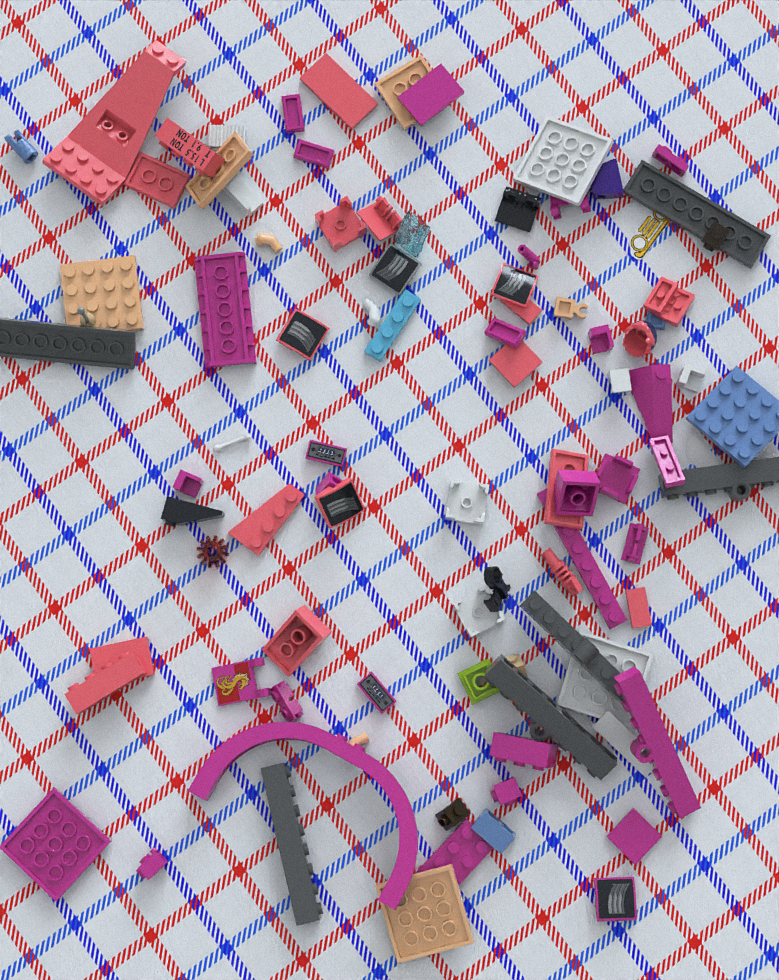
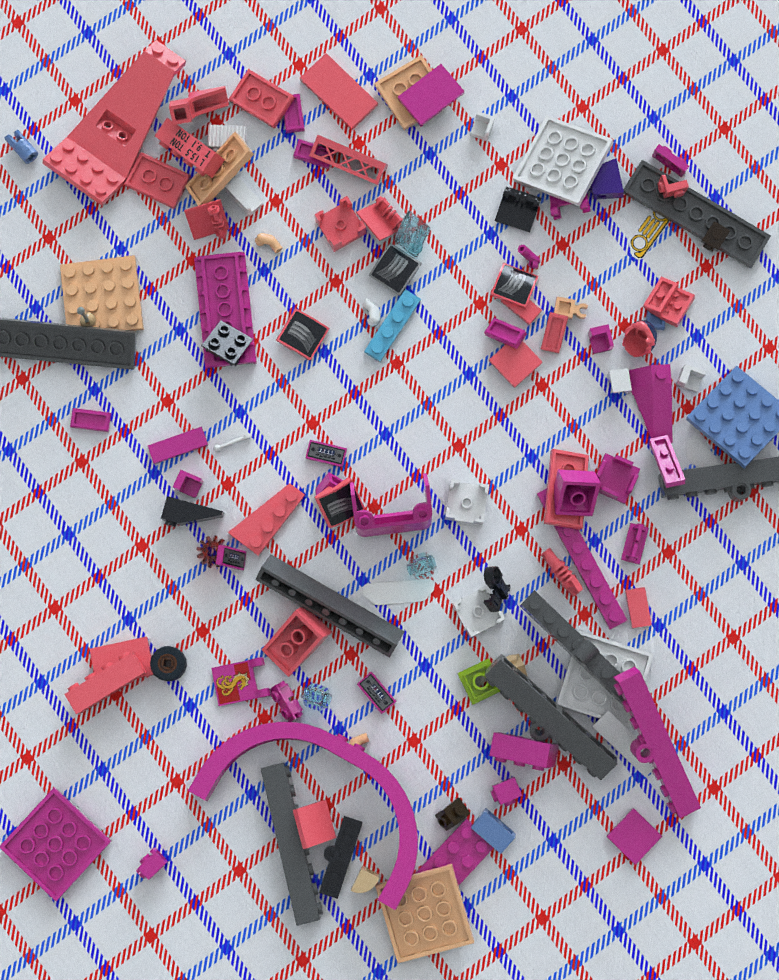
slope [594,877,637,922] -> none
none -> dark pink tile [70,408,111,432]
none -> dark pink tile [148,427,208,464]
none -> black wheel [150,646,187,682]
none -> coral arch [169,86,229,125]
none -> coral hinge [184,199,230,240]
none -> hinge [201,320,253,366]
none -> tile [216,545,247,570]
none -> coral tile [228,69,295,129]
none -> dark grey brick [255,555,405,658]
none -> coral tile [293,800,336,849]
none -> clear light blue head [301,683,332,711]
none -> coral fence [309,135,388,185]
none -> black hinge [319,816,363,899]
none -> dark pink windscreen [350,473,432,537]
none -> tan brick [351,865,380,893]
none -> white sticker [363,579,434,605]
none -> clear light blue head [407,552,437,580]
none -> white panel [470,111,495,141]
none -> coral tile [541,312,568,353]
none -> coral bracket [657,175,689,198]

